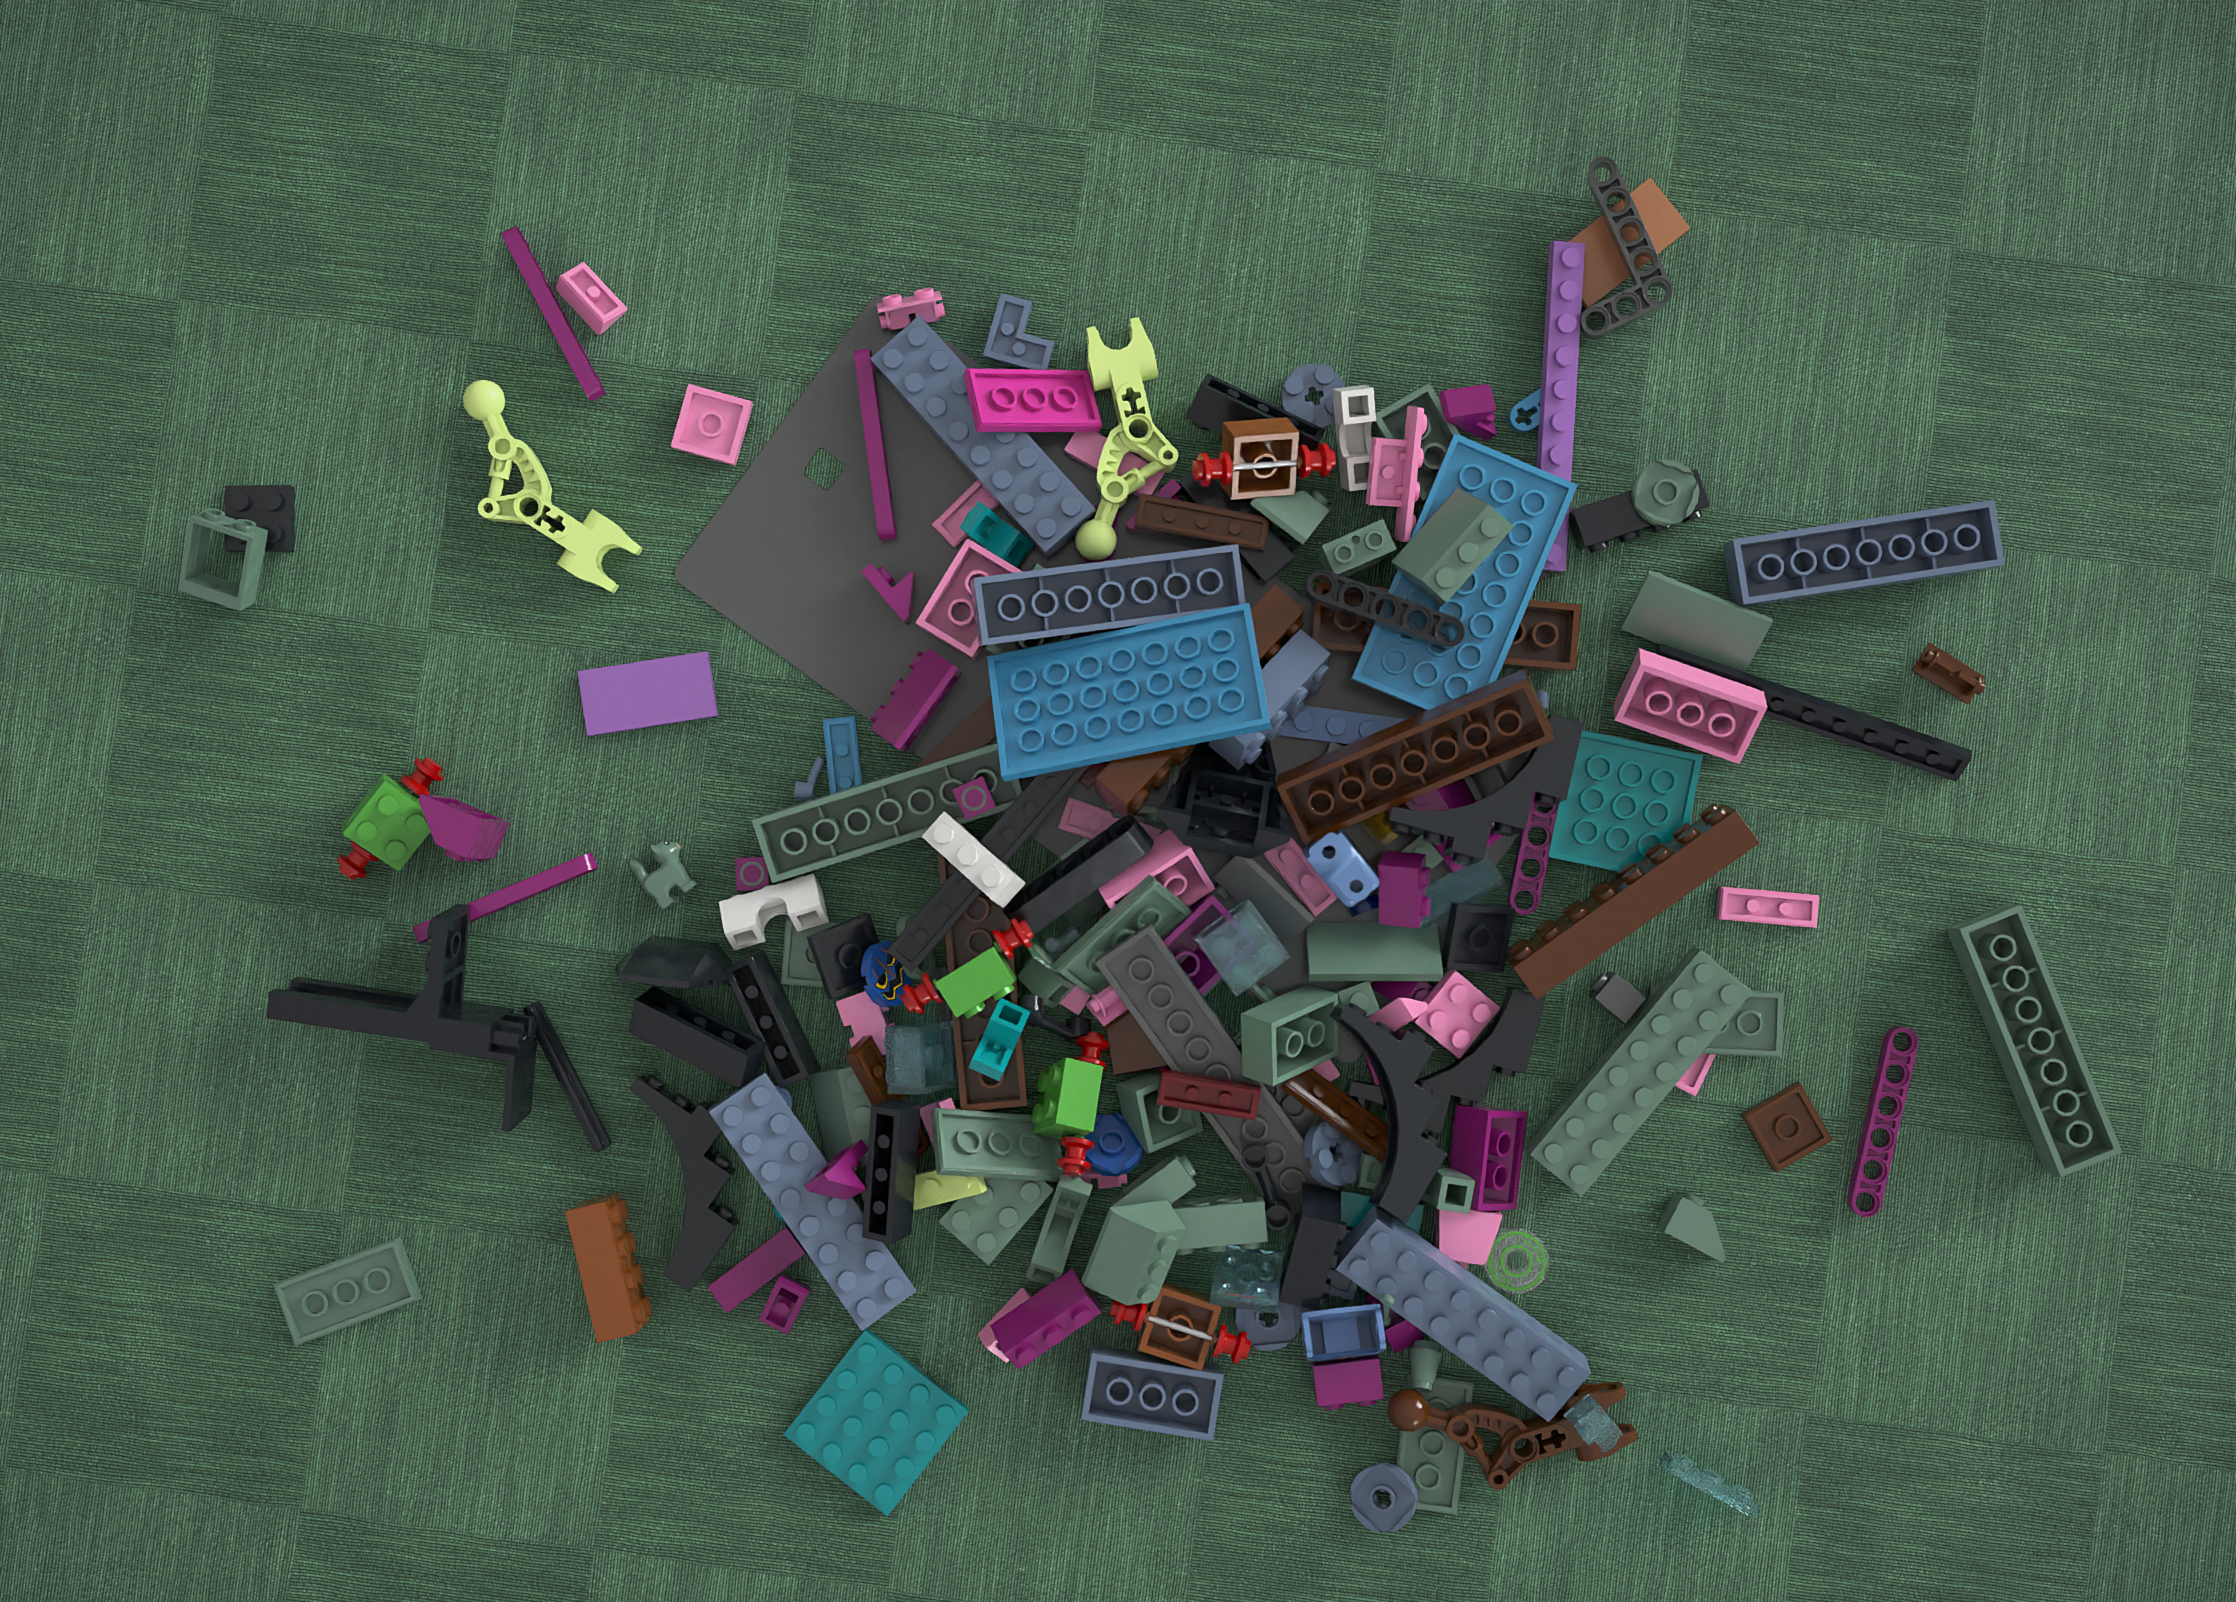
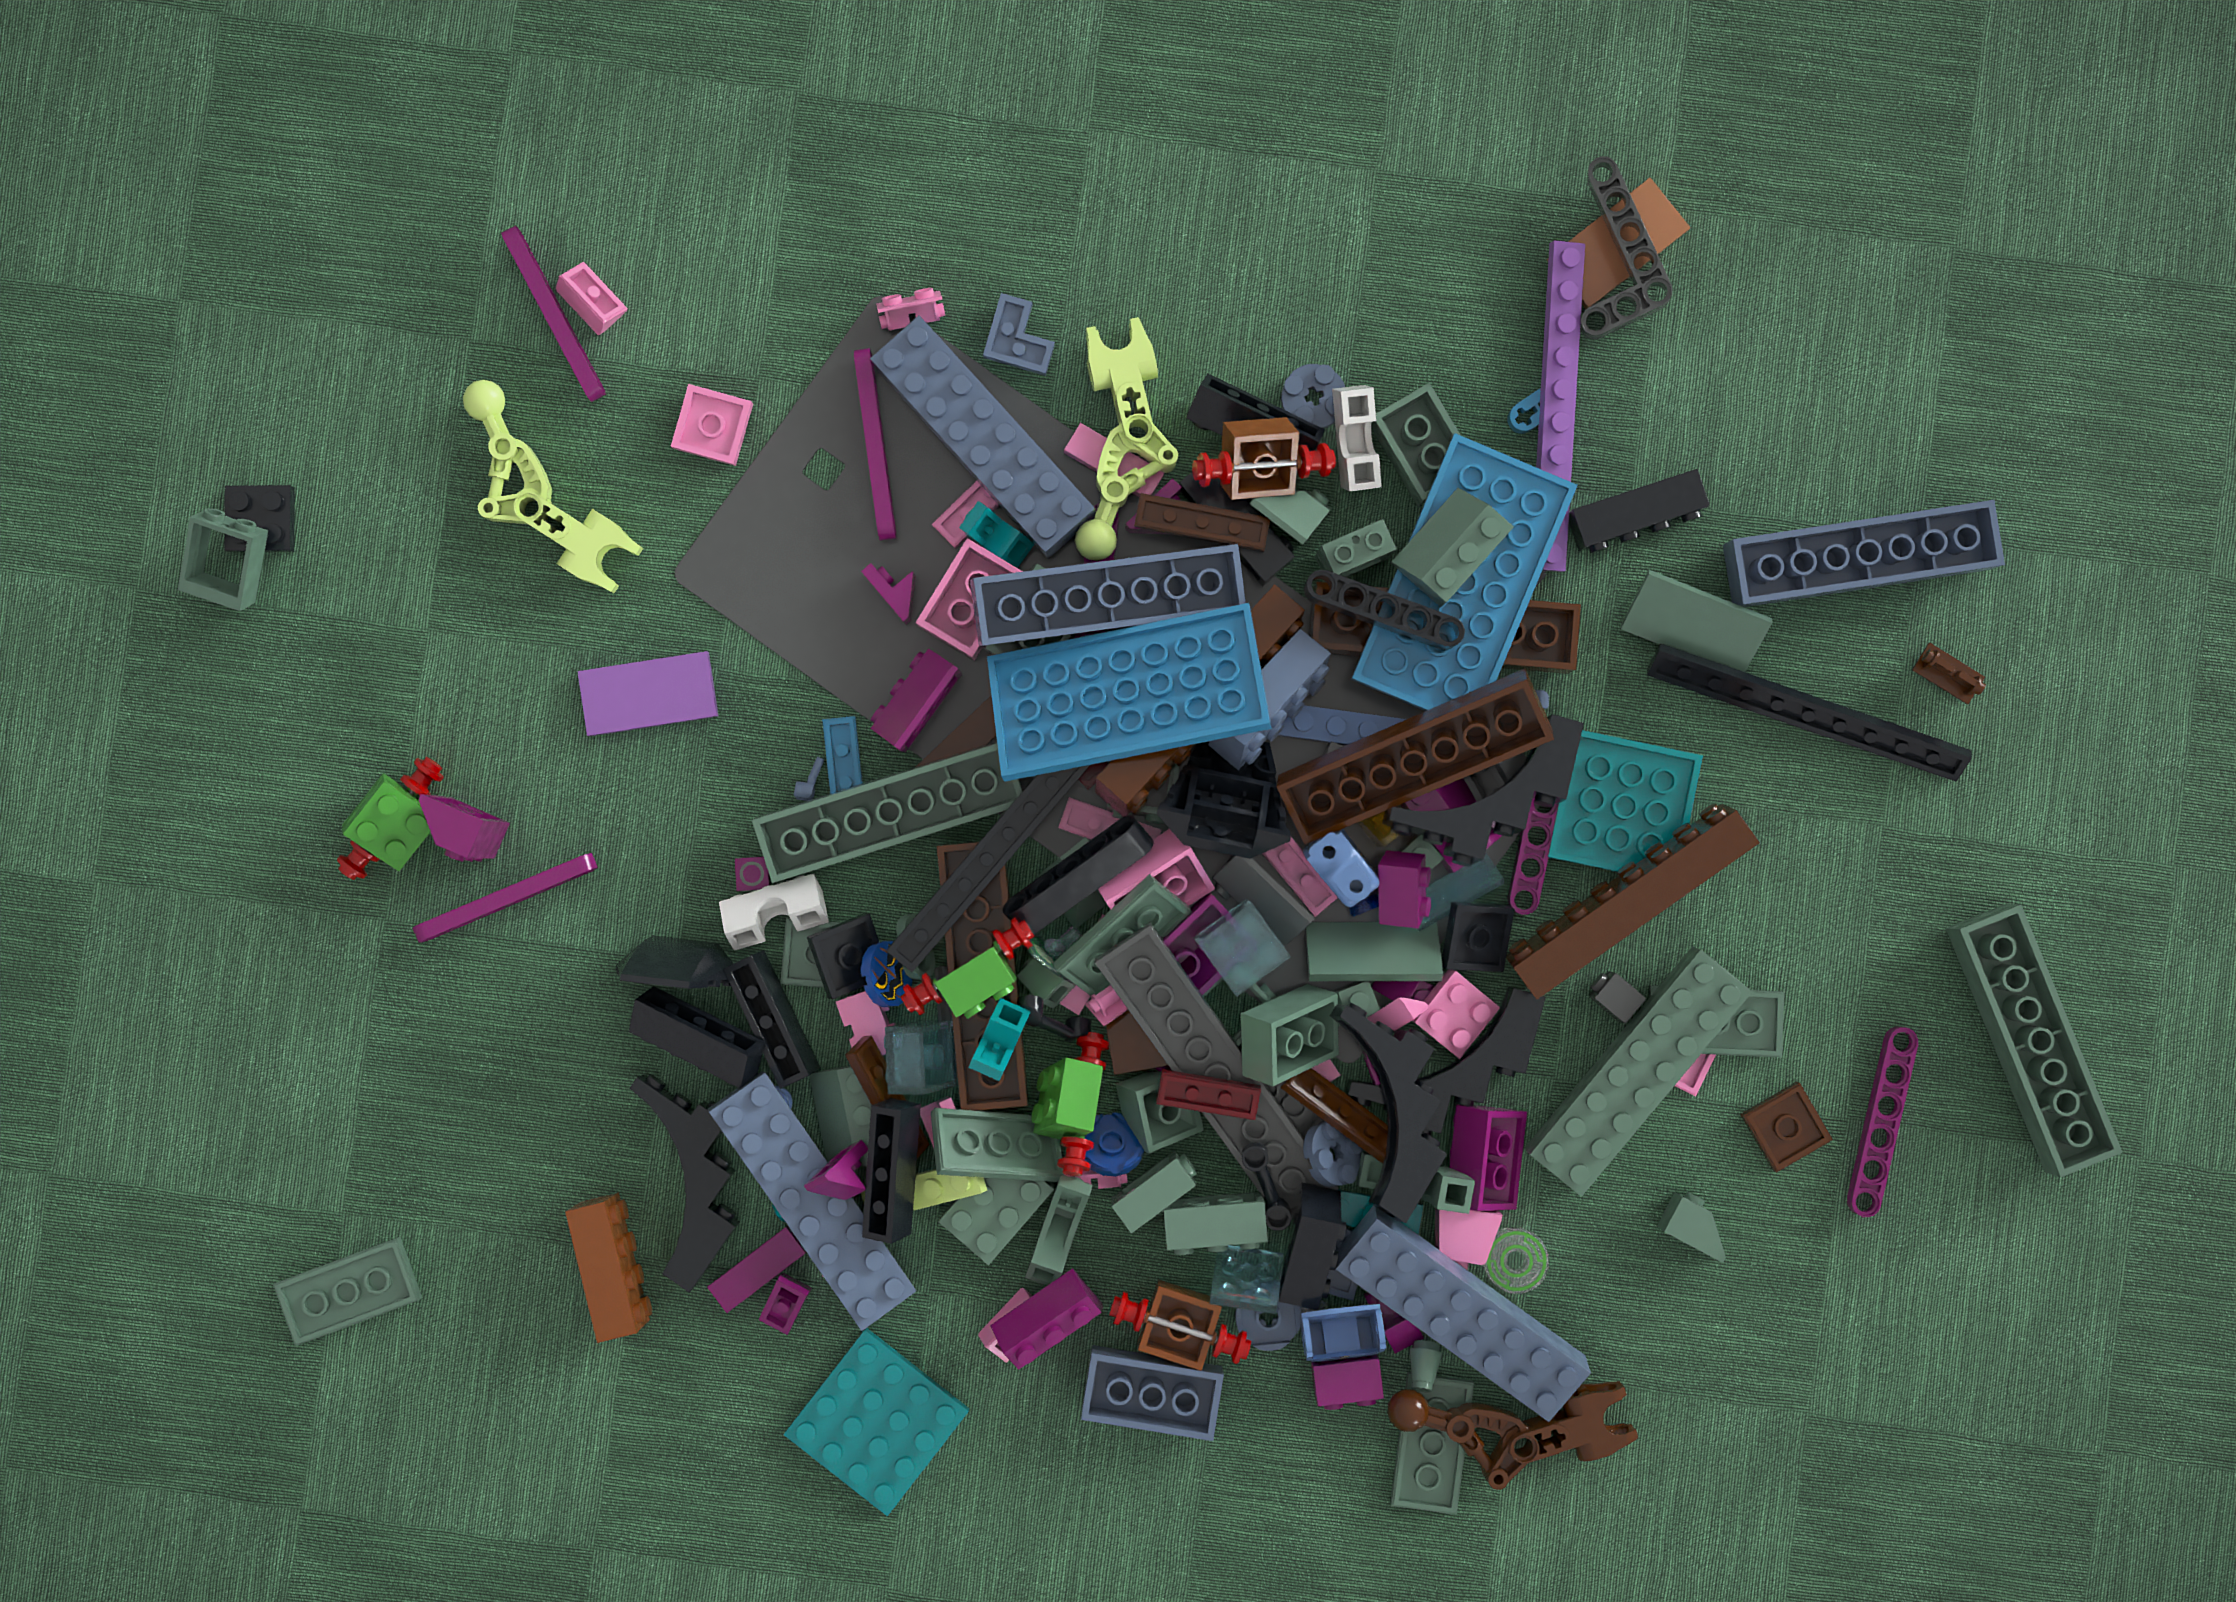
black piece [267,904,538,1132] -> none
black axle [523,1001,612,1152] -> none
sand green animal [629,841,698,911] -> none
white arch [922,812,1026,908] -> none
magenta tile [952,776,996,820] -> none
dark pink tile [963,368,1102,432] -> none
sand green slope [1081,1200,1186,1306] -> none
sand blue plate [1350,1461,1419,1532] -> none
bright pink bracket [1366,406,1427,542] -> none
sand green hinge [1380,1293,1395,1328] -> none
magenta slope [1439,384,1497,441] -> none
clear light blue brick [1563,1394,1623,1452] -> none
bright pink brick [1613,648,1767,764] -> none
sand green tile [1631,459,1700,526] -> none
clear light blue plate [1658,1451,1761,1519] -> none
bright pink tile [1716,886,1819,928] -> none

